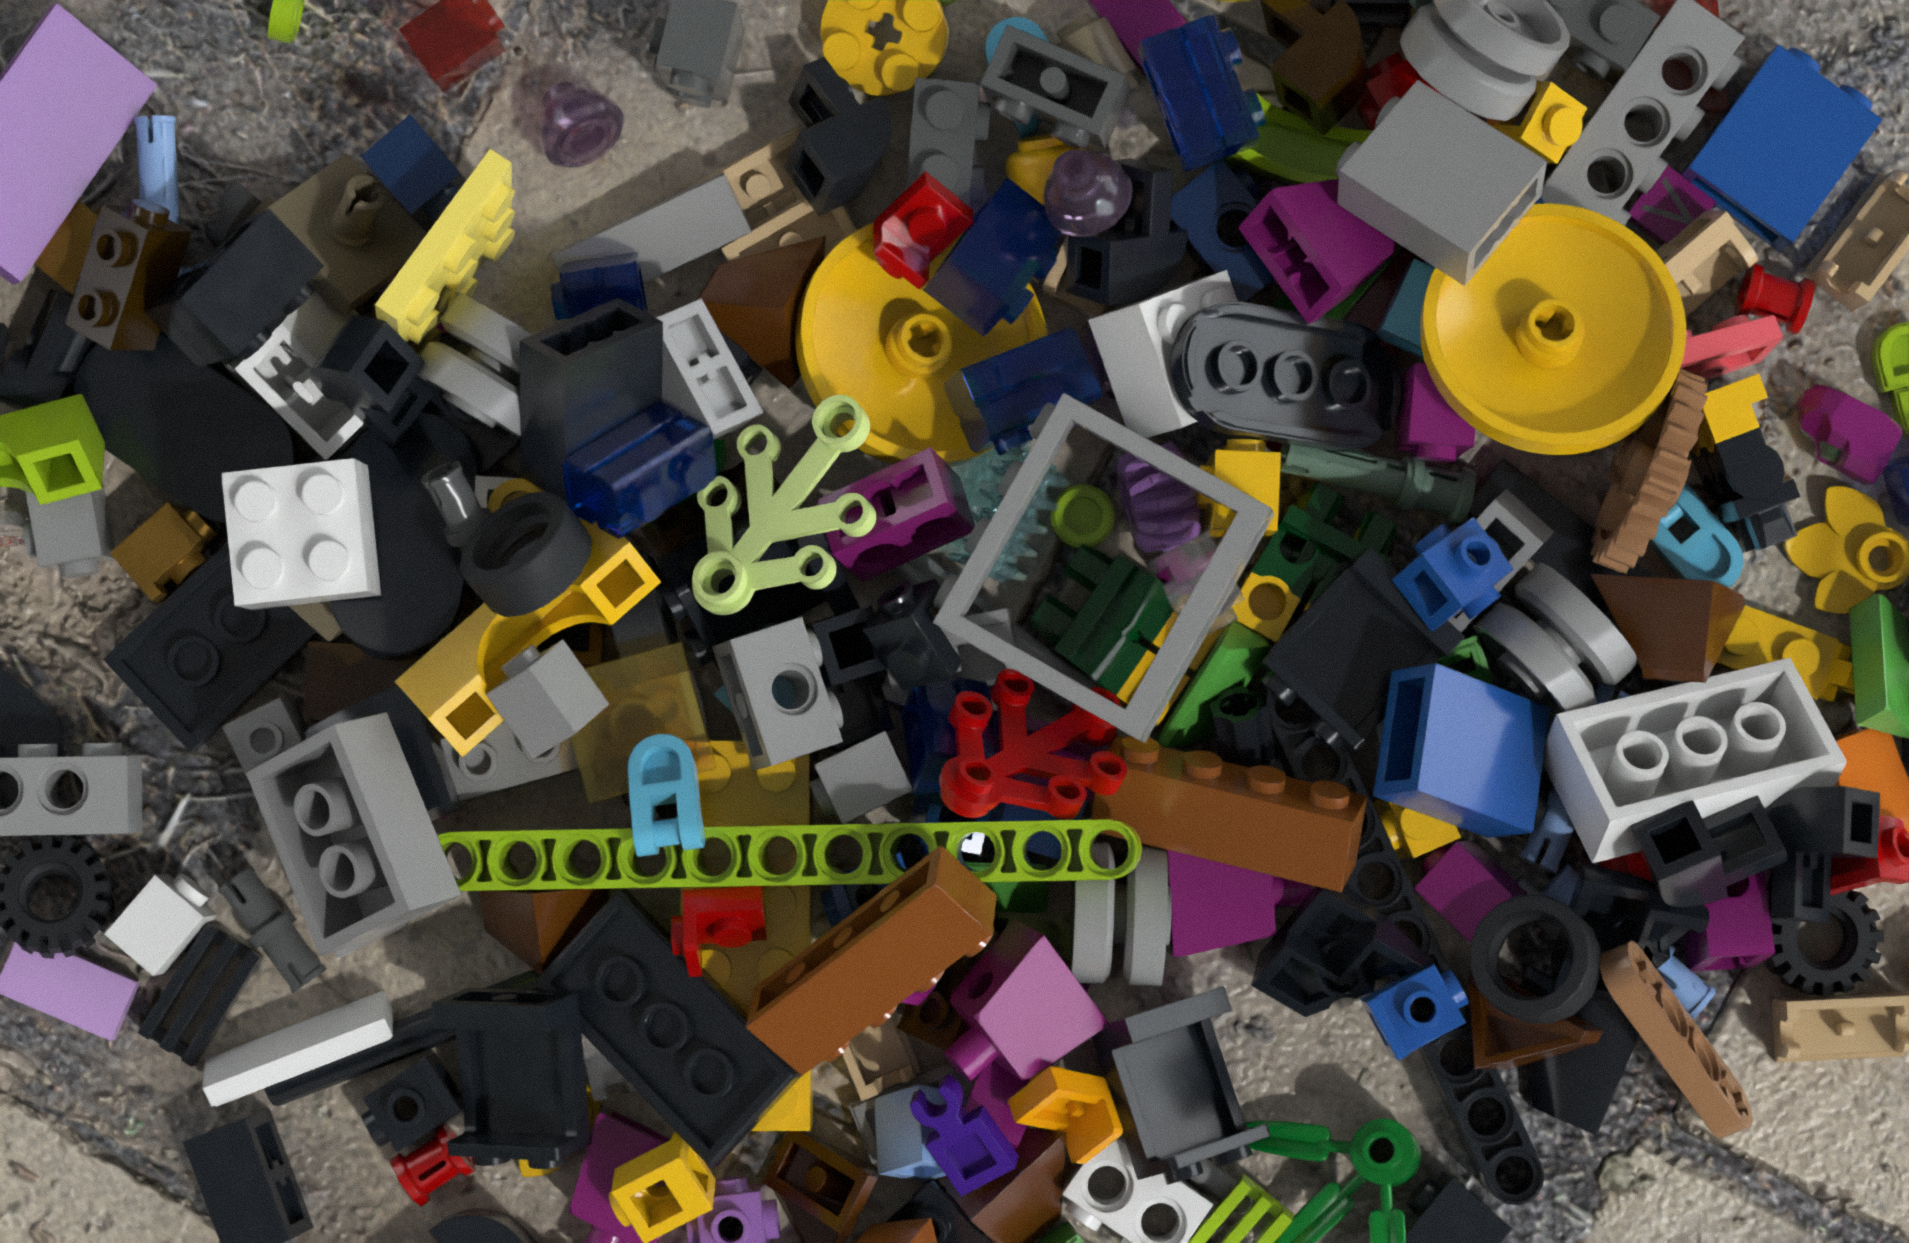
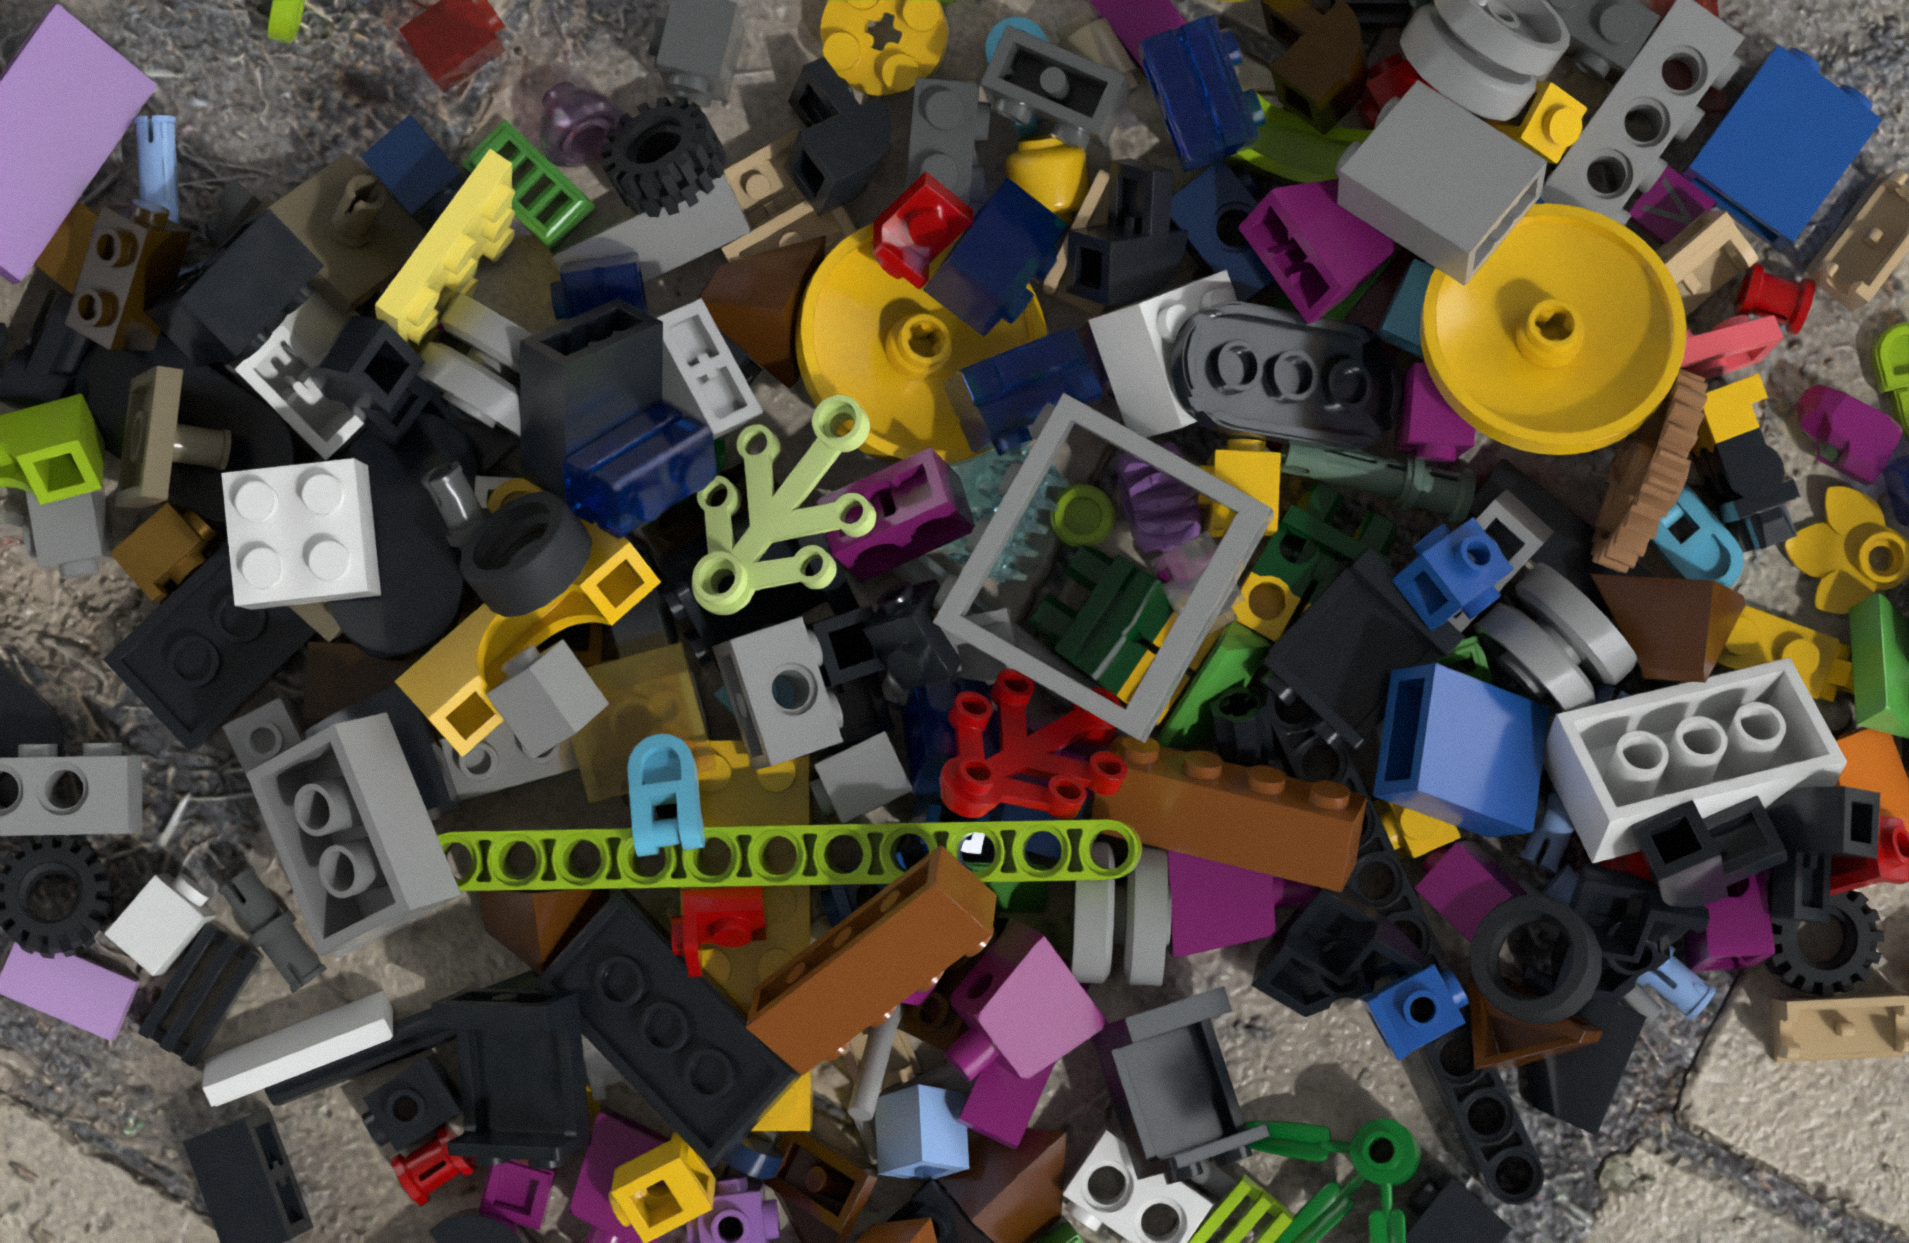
dark purple plate [910,1074,1019,1196] -> none
light orange bracket [1008,1066,1123,1164] -> none
clear purple brick [1043,149,1132,237] -> none
medium nougat beam [1599,941,1753,1139] -> none
none -> dark tan tile [115,366,231,509]
none -> bright green slope [461,119,596,253]
none -> magenta tile [479,1159,558,1230]
none -> black tyre [600,97,726,217]
none -> dark blue tile [723,1132,784,1180]
none -> light grey bar [847,1003,903,1121]

